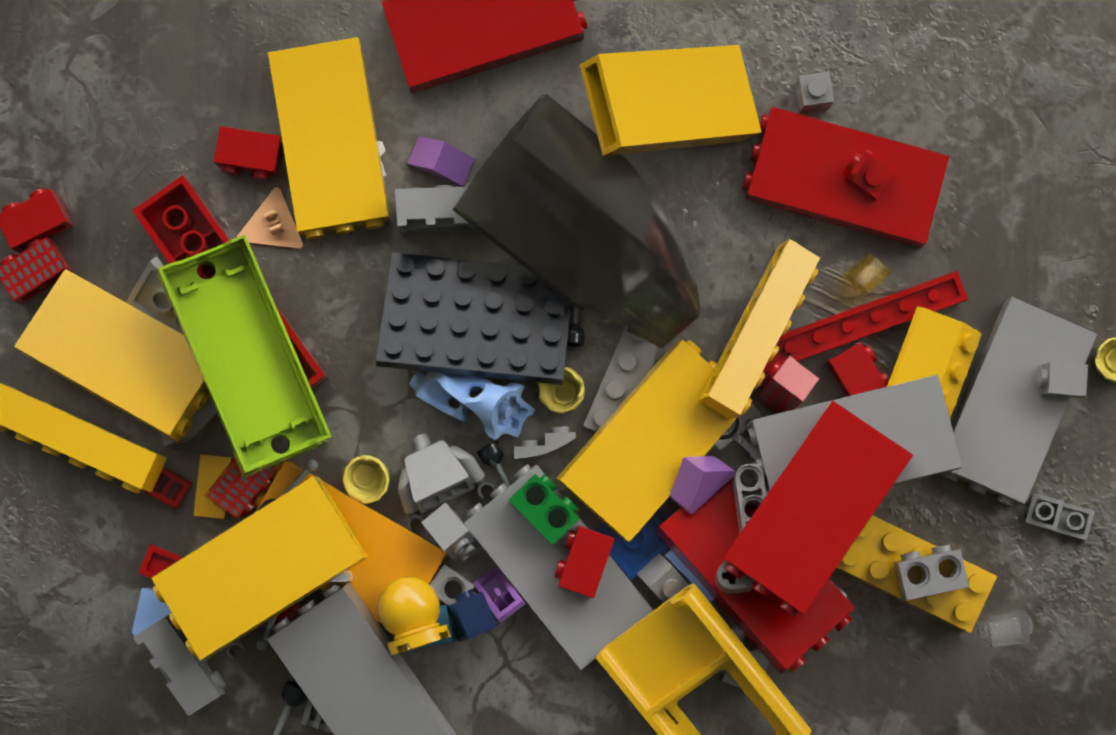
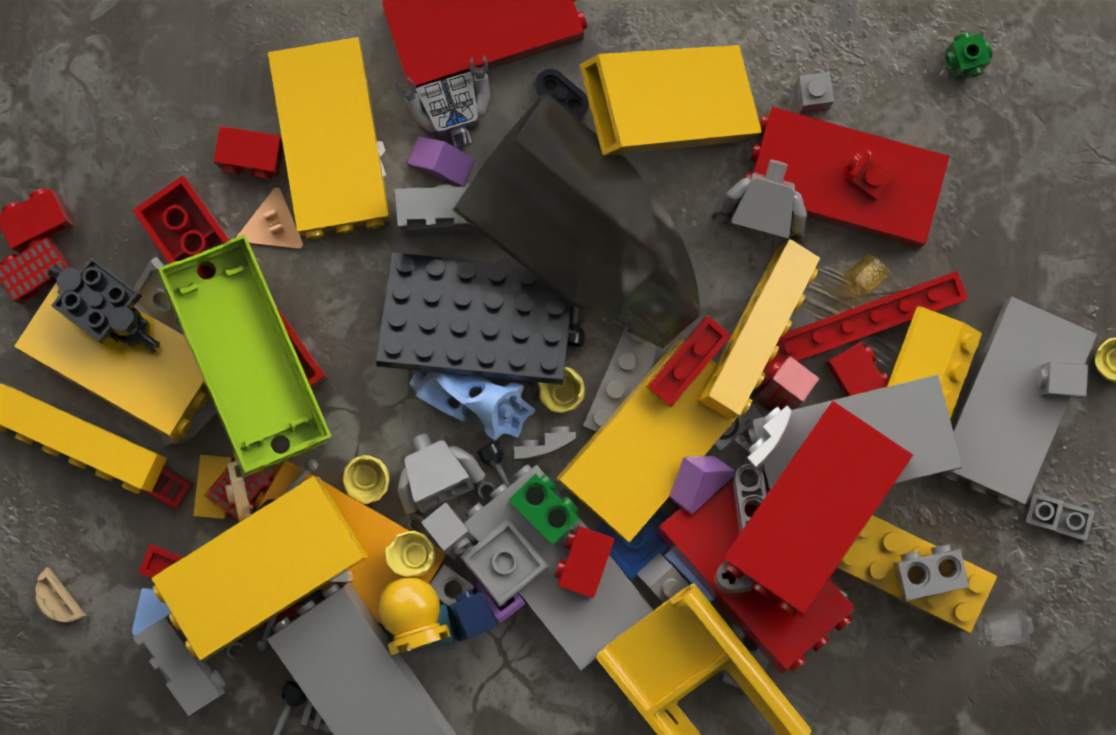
none -> tan plate [35,567,86,622]
none -> black piece [48,257,160,353]
none -> tan plate [225,461,251,522]
none -> light yellow hair [385,530,436,578]
none -> light grey torso [395,56,491,149]
none -> light grey tile [461,518,549,606]
none -> black plate [535,69,589,121]
none -> red plate [646,315,731,407]
none -> light grey torso [712,160,807,243]
none -> white slope [748,406,791,470]
none -> green brick [945,32,992,79]

